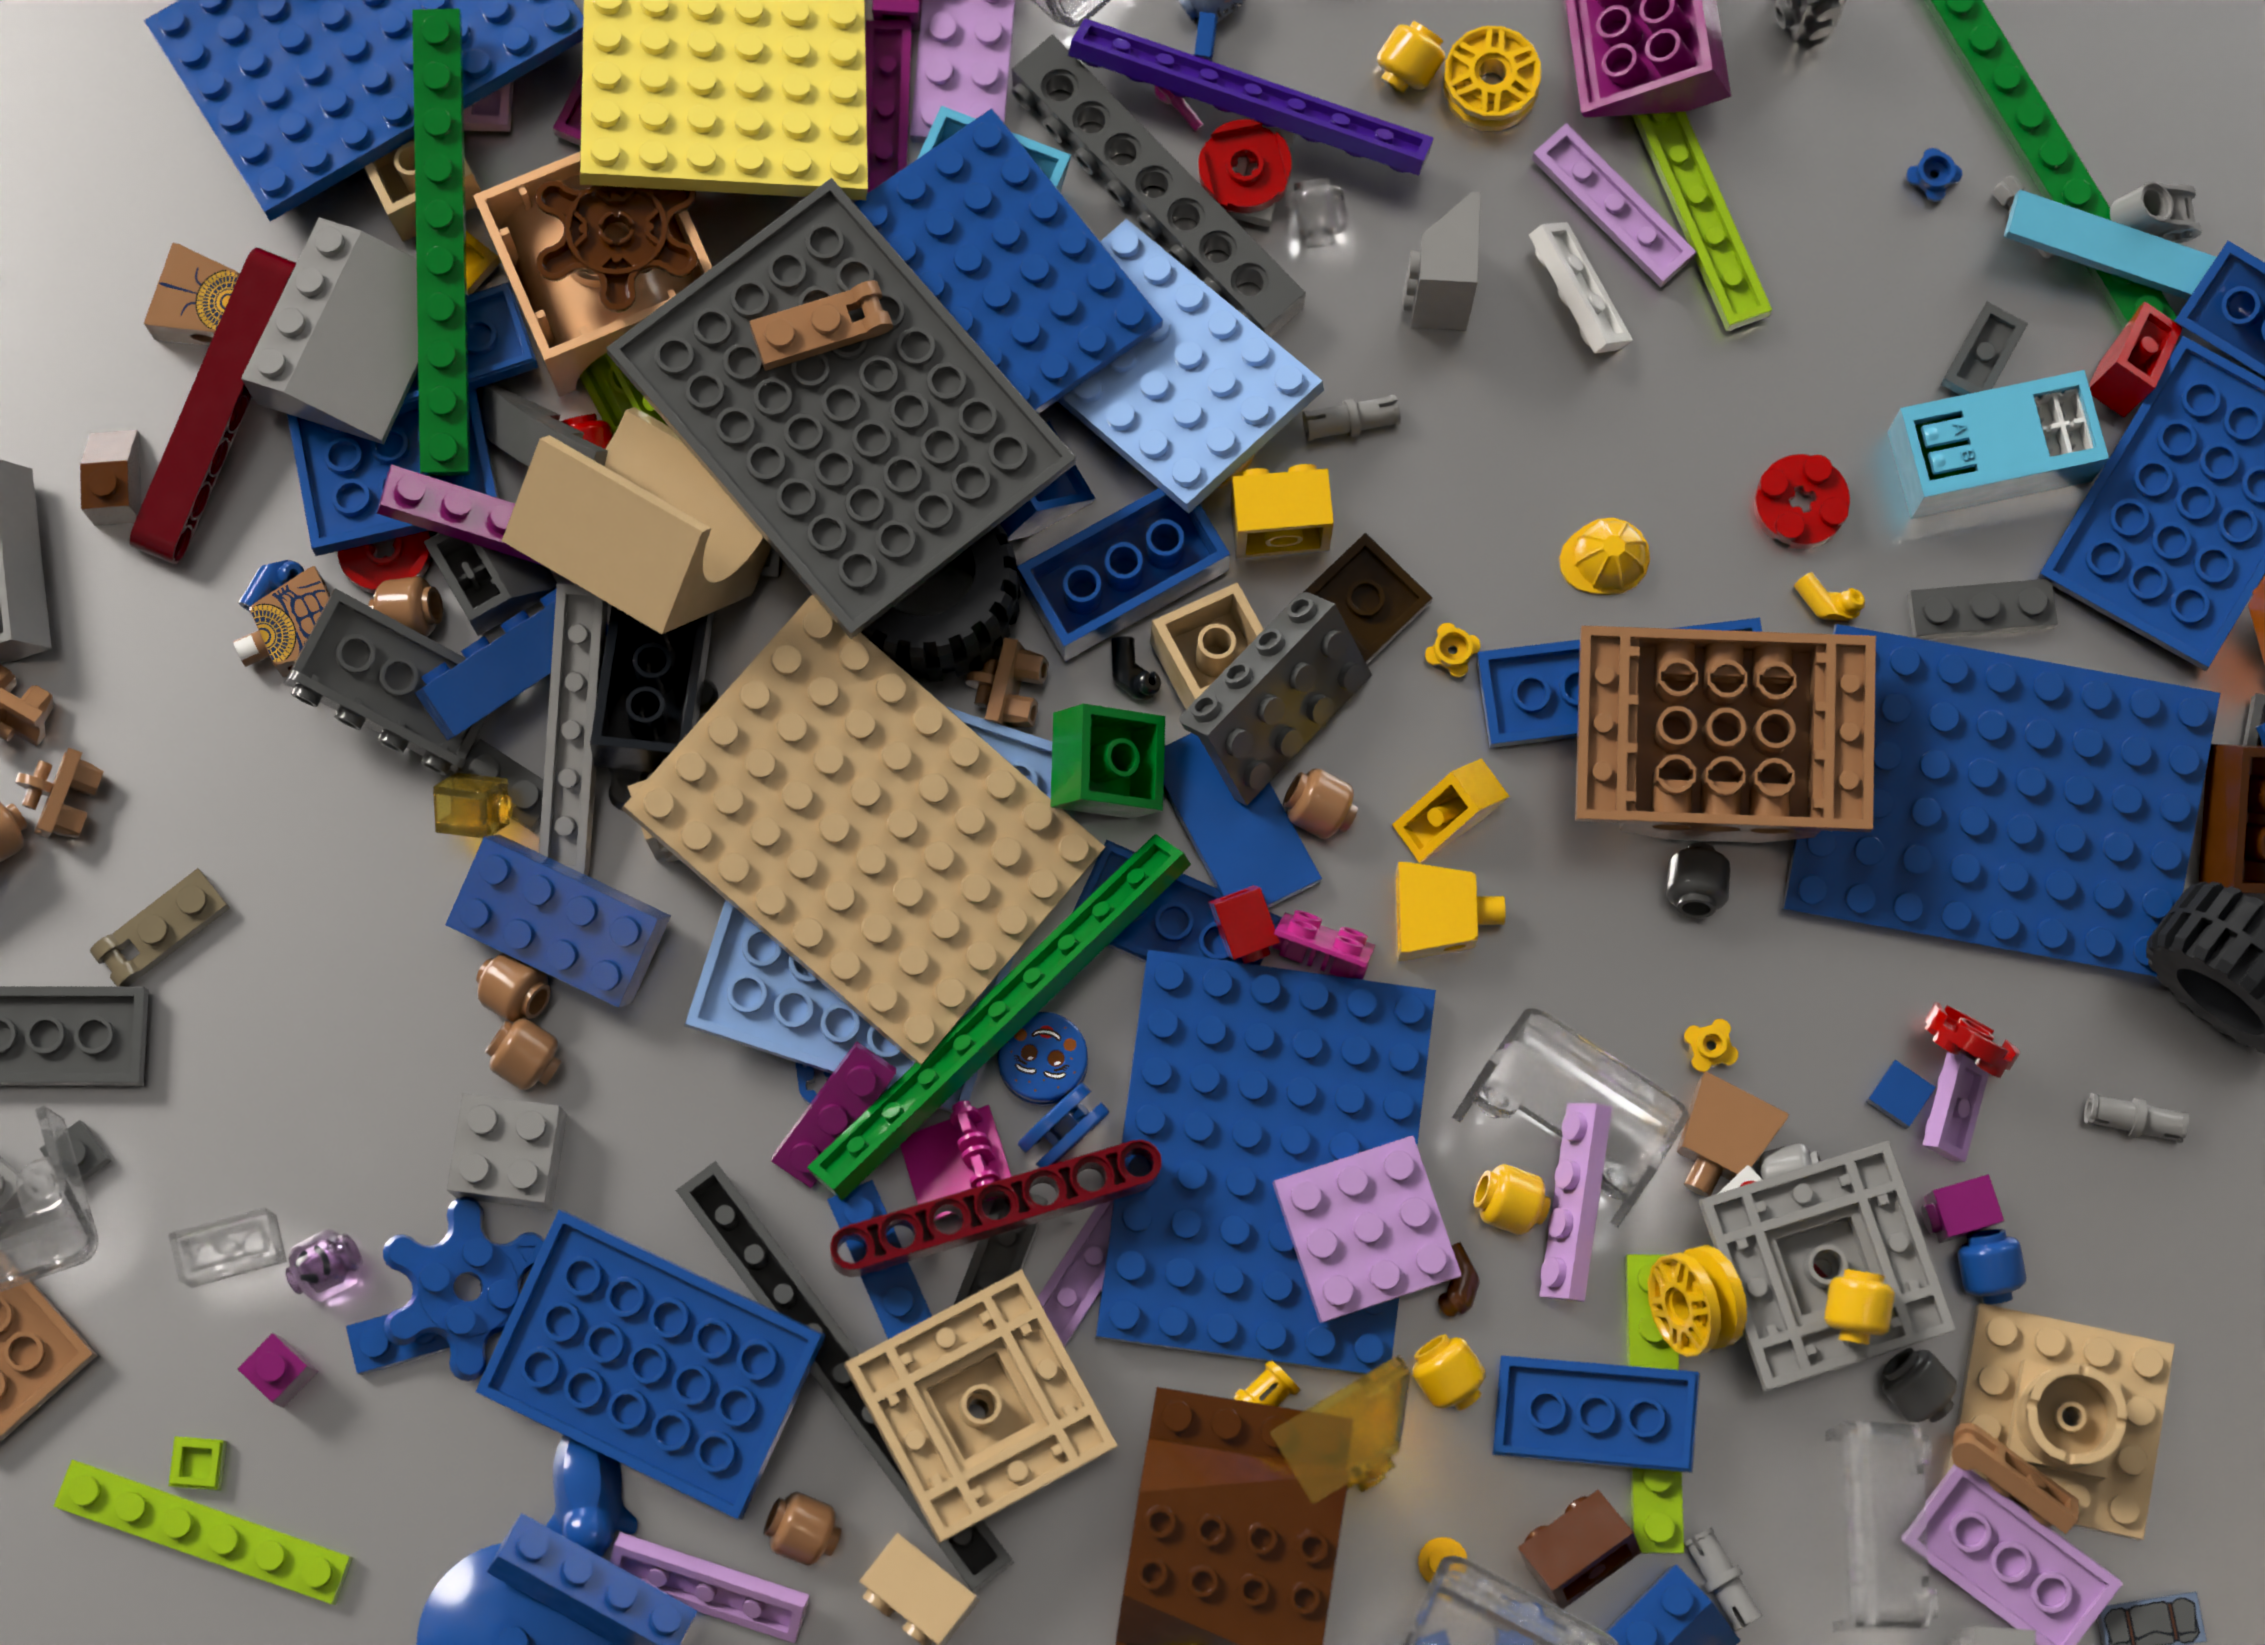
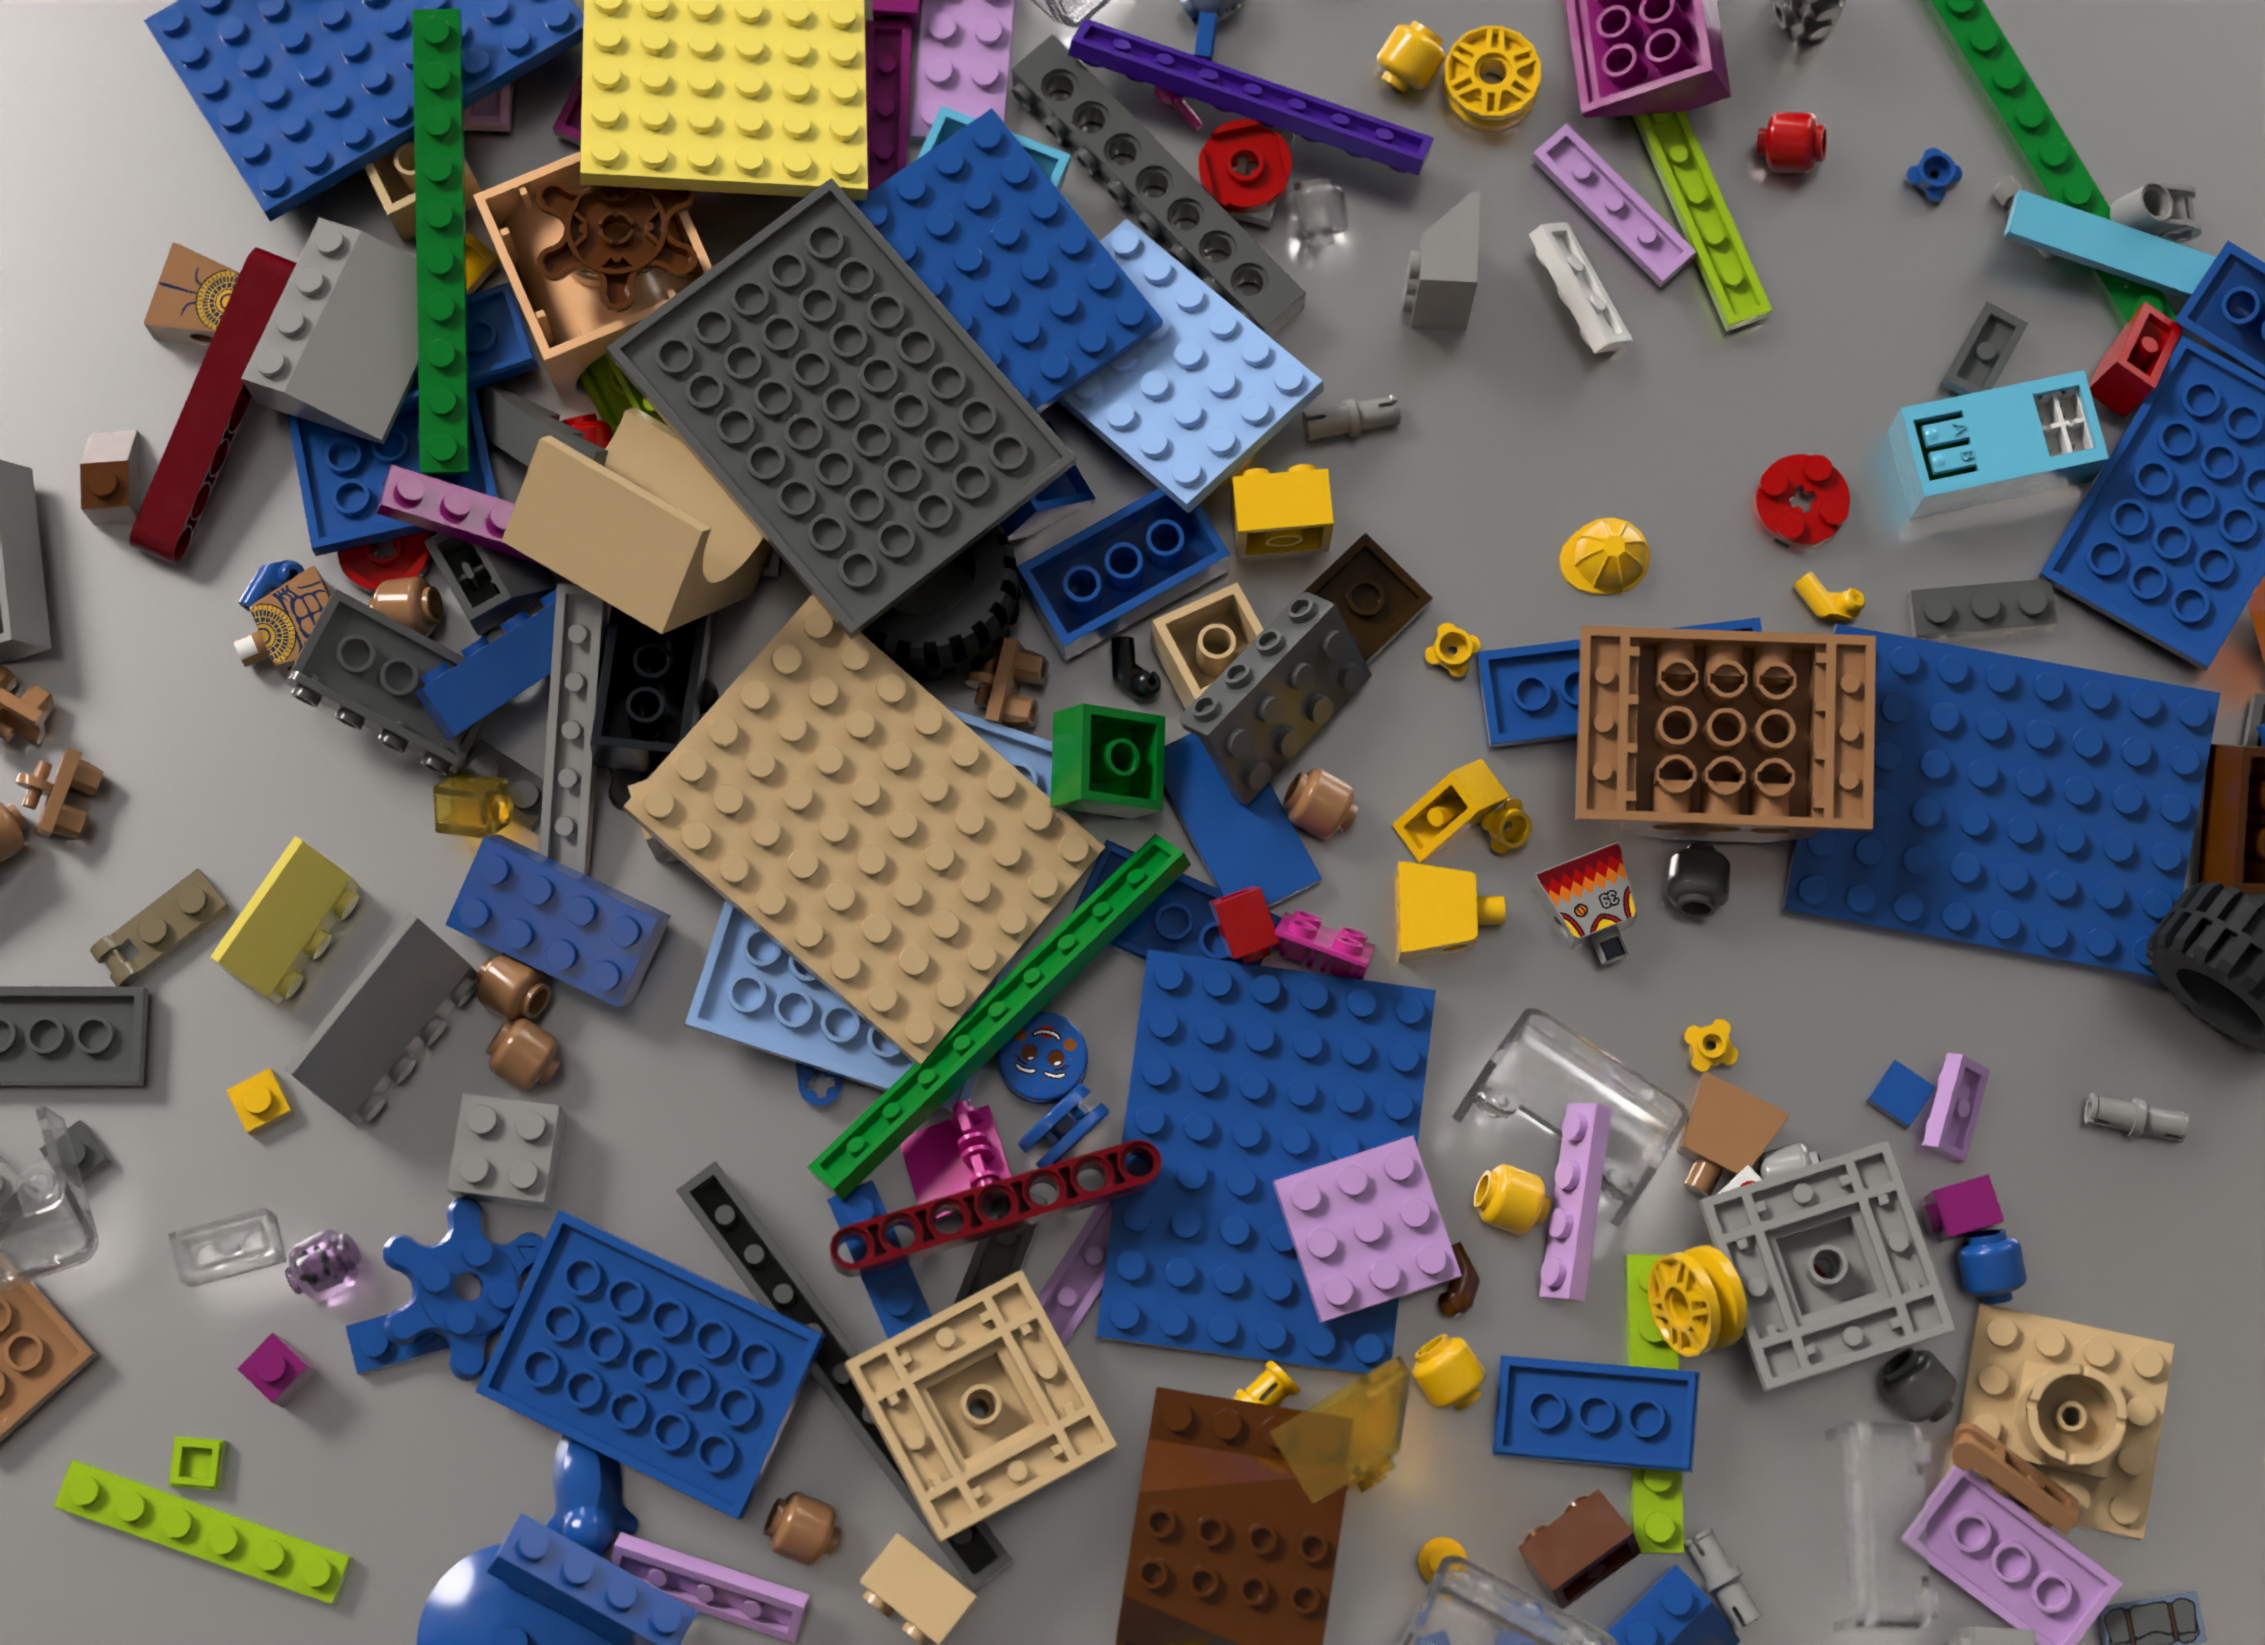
medium nougat plate [749,280,893,371] -> none
magenta plate [771,1041,897,1188] -> none
yellow head [1824,1269,1895,1345] -> none
red plate [1924,1002,2020,1078] -> none
none -> light yellow slope [210,836,360,1006]
none -> yellow plate [226,1068,294,1136]
none -> light grey slope [284,912,477,1127]
none -> yellow plate [1481,797,1532,854]
none -> torso [1530,841,1637,965]
none -> red head [1757,112,1827,173]

